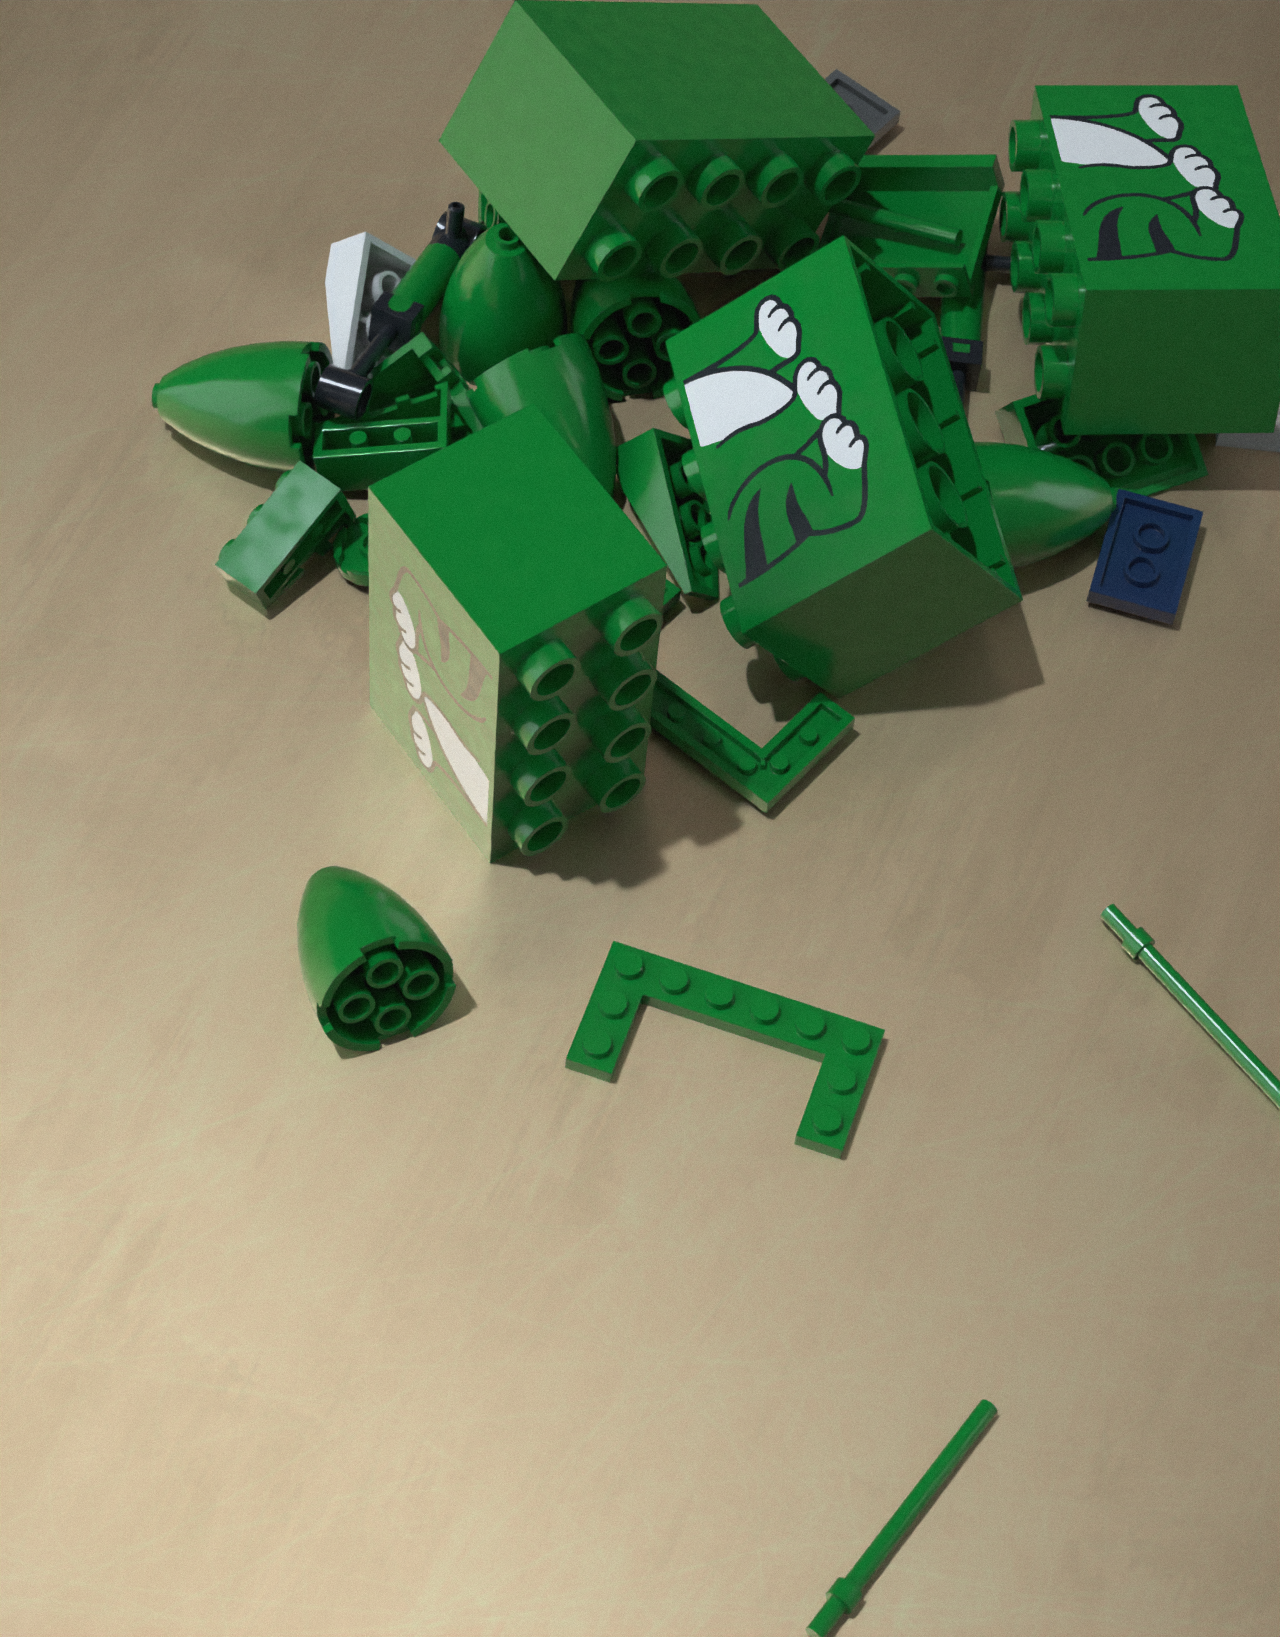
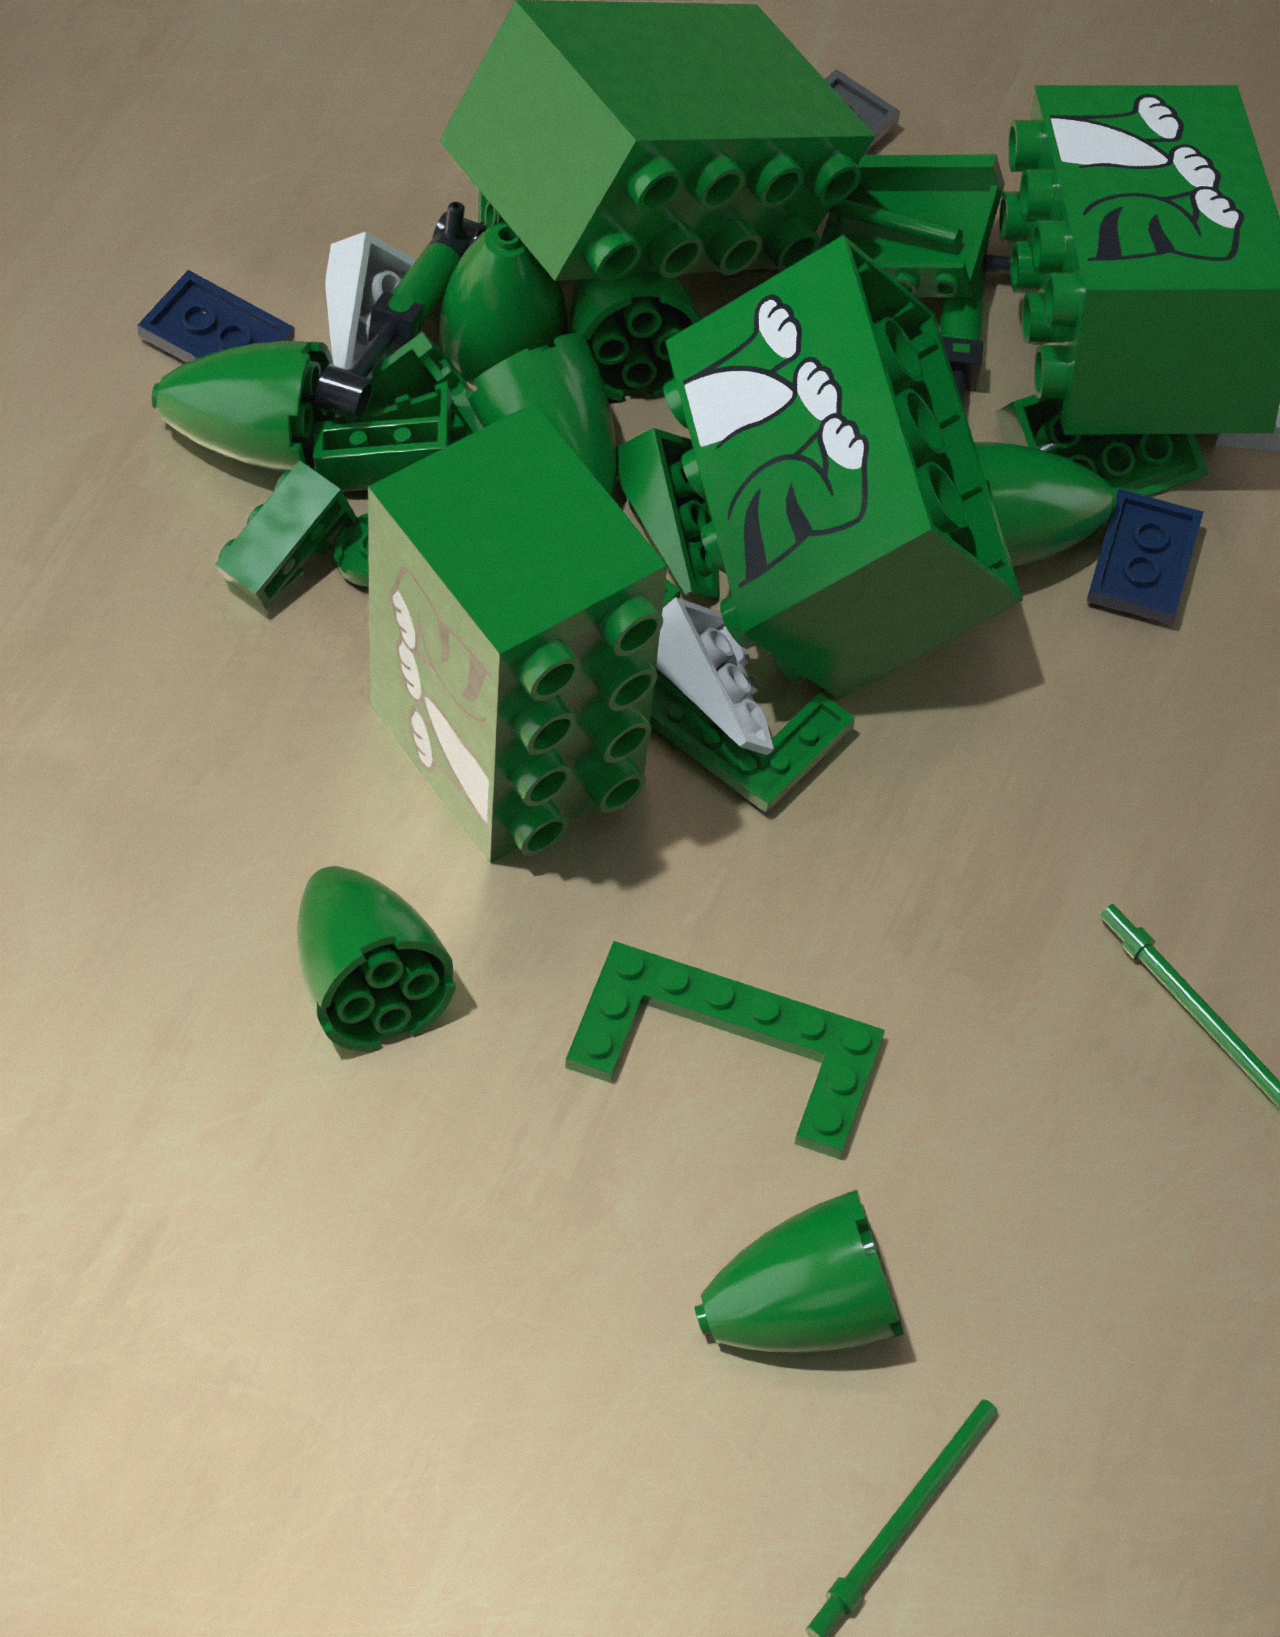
none -> dark blue plate [137,270,295,362]
none -> white wedge [656,597,774,755]
none -> green cylinder [694,1189,905,1354]

